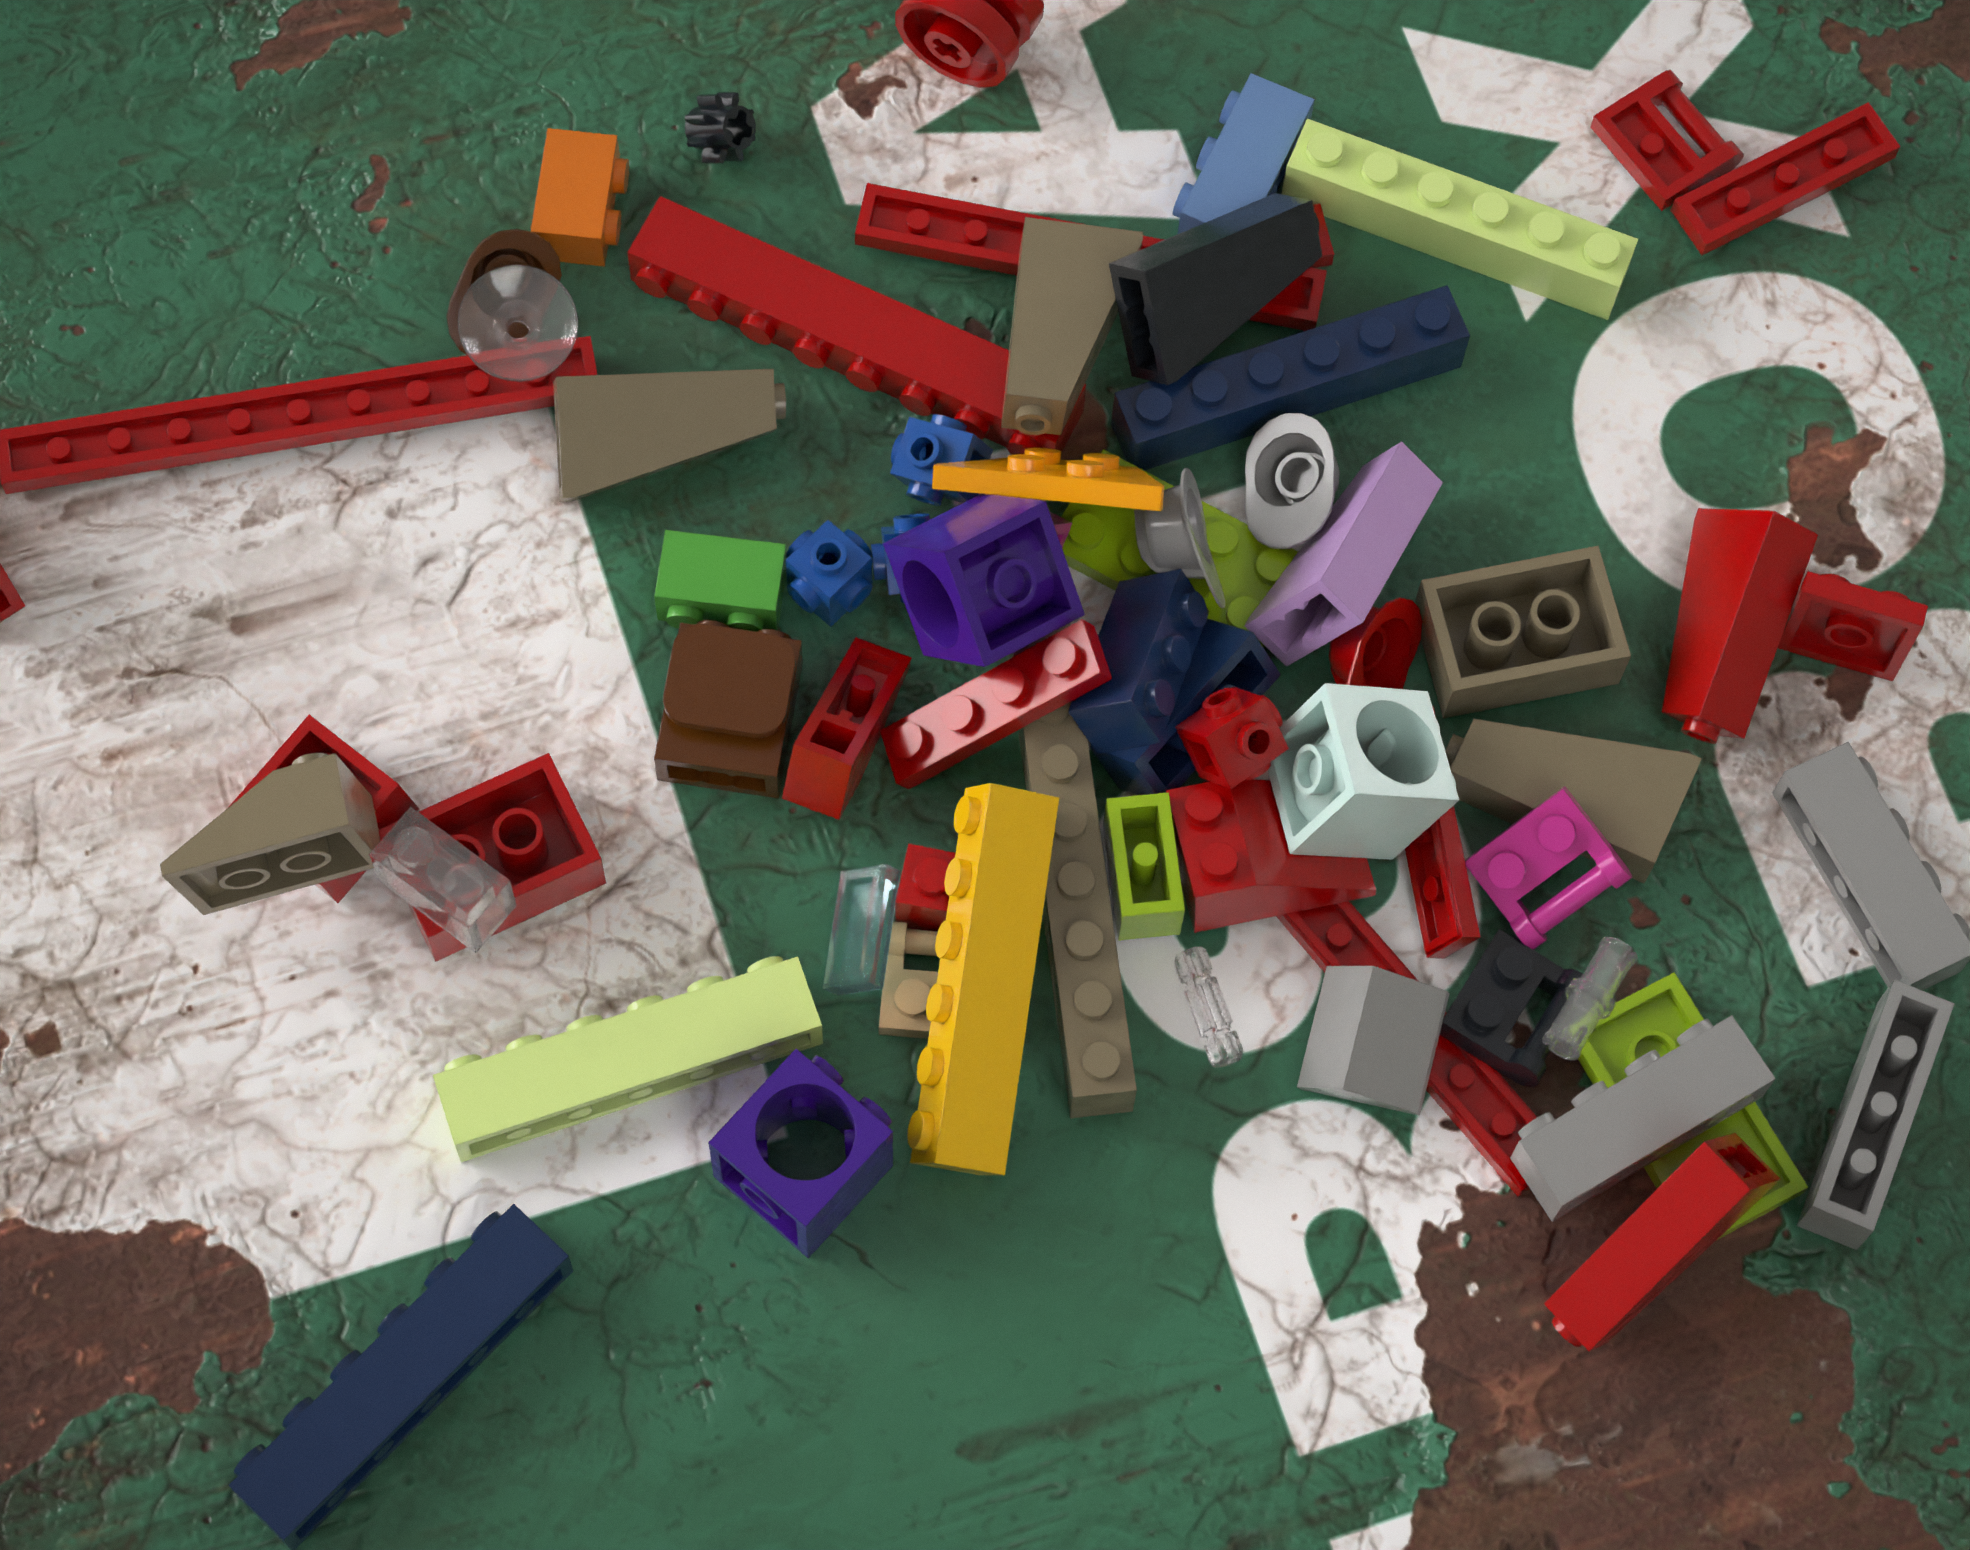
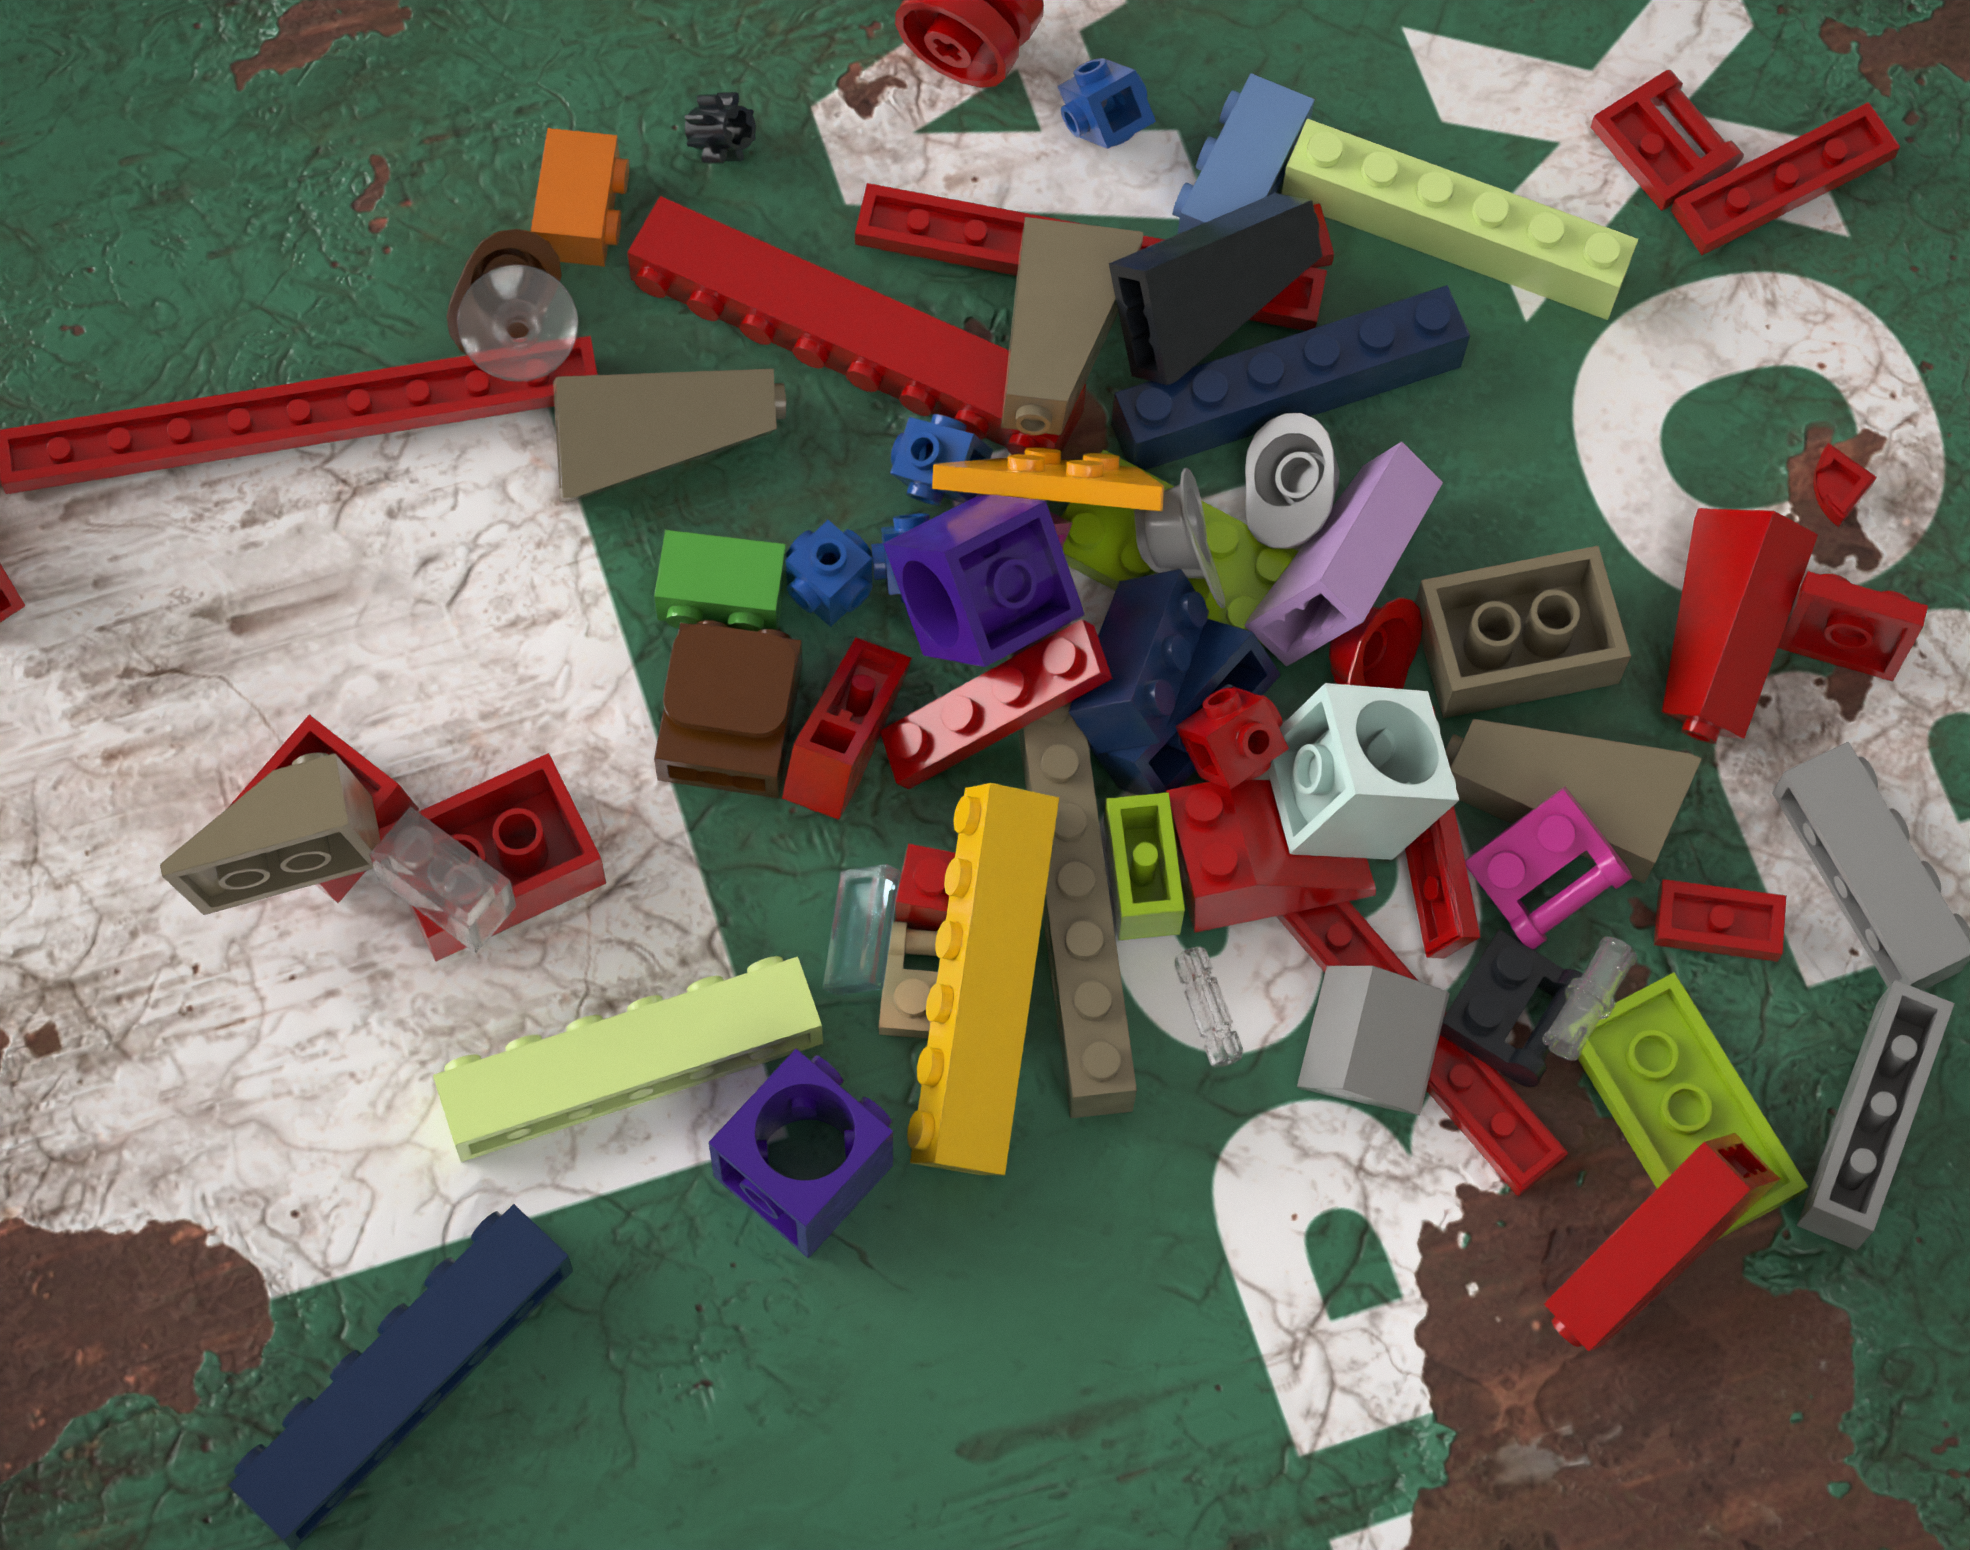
light grey brick [1510,1015,1776,1222] -> none
none -> blue brick [1058,58,1156,149]
none -> red plate [1654,879,1787,962]
none -> red tile [1813,443,1877,528]

